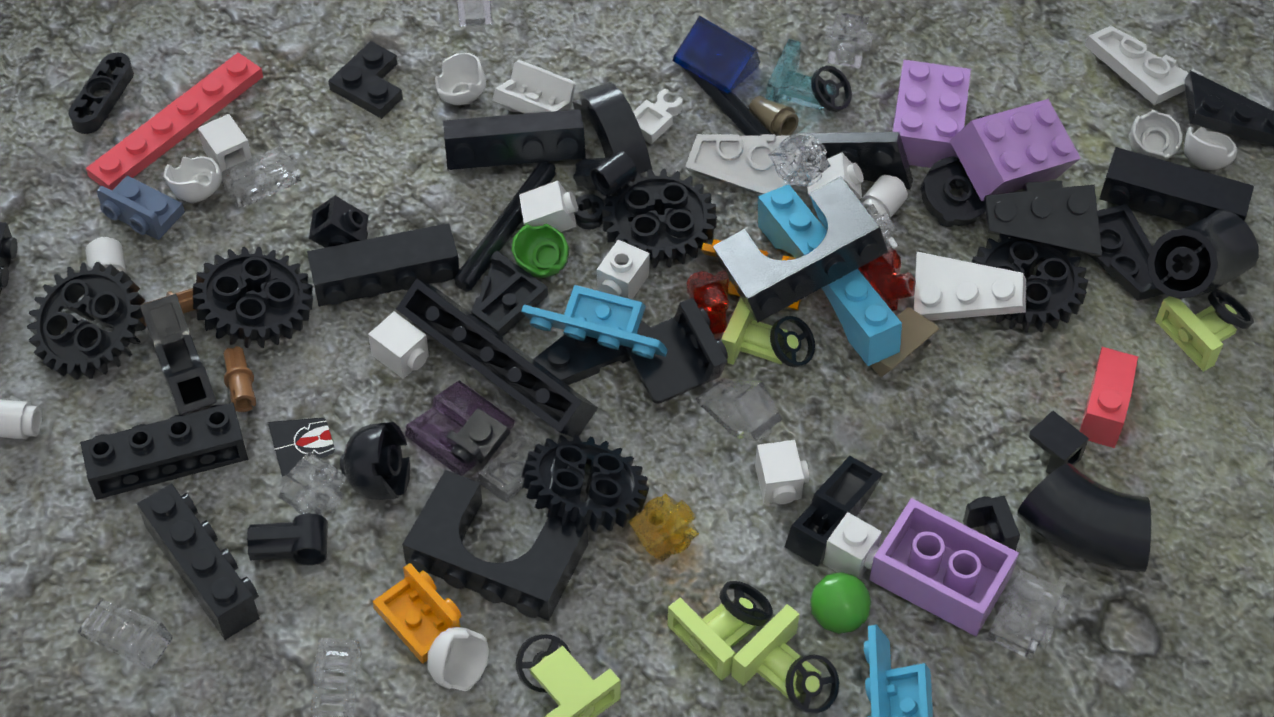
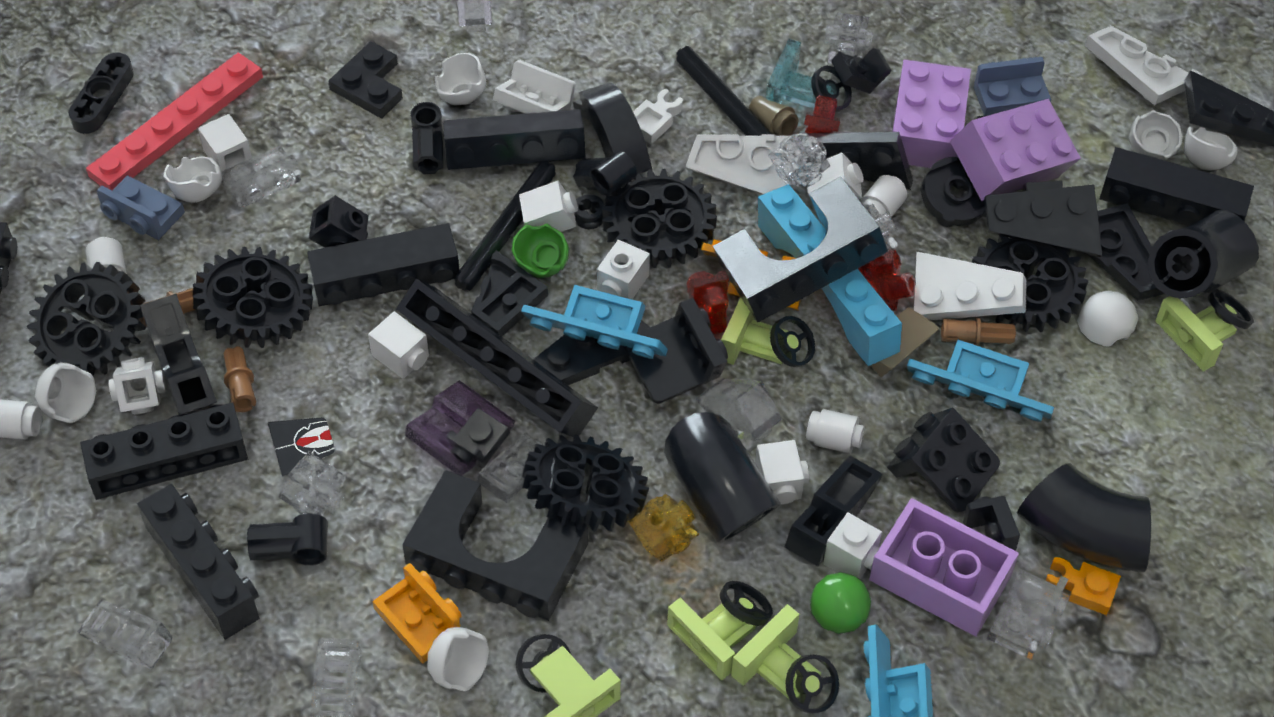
black cylinder [340,422,410,500] -> none
clear blue slope [672,16,761,94] -> none
black panel [1029,411,1089,474] -> none
coral slope [1079,347,1138,448] -> none
none -> white hair [35,362,97,423]
none -> white brick [108,357,167,414]
none -> black piece [410,102,444,175]
none -> black brick [664,412,781,544]
none -> clear red hips [804,95,840,133]
none -> white brick [806,409,865,454]
none -> black bracket [831,48,891,94]
none -> black bracket [887,407,1000,513]
none -> medium azure bracket [907,340,1054,422]
none -> medium nougat axle [941,317,1016,346]
none -> sand blue bracket [974,57,1051,116]
none -> light orange plate [1044,557,1121,615]
none -> white hair [1077,291,1139,347]

